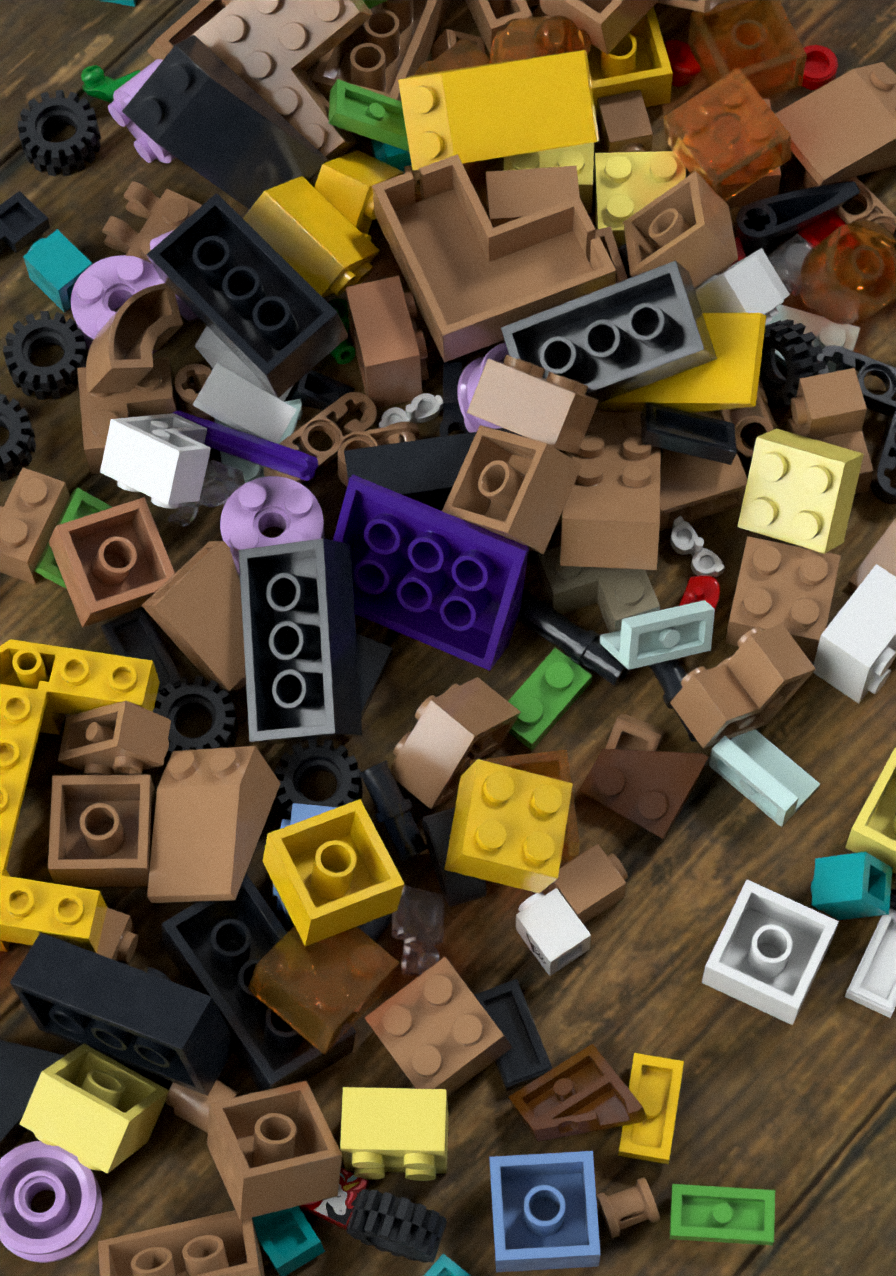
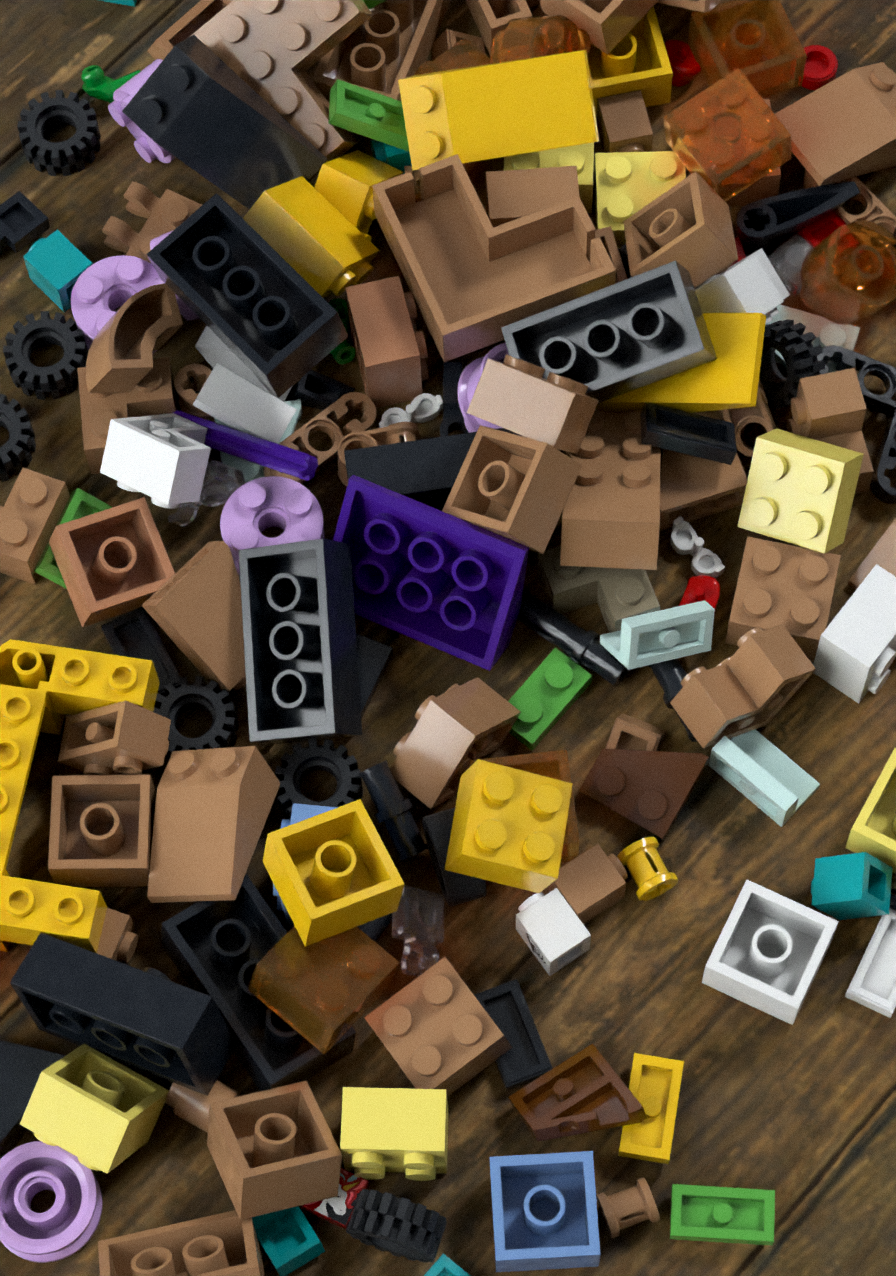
none -> yellow bush [617,836,678,901]

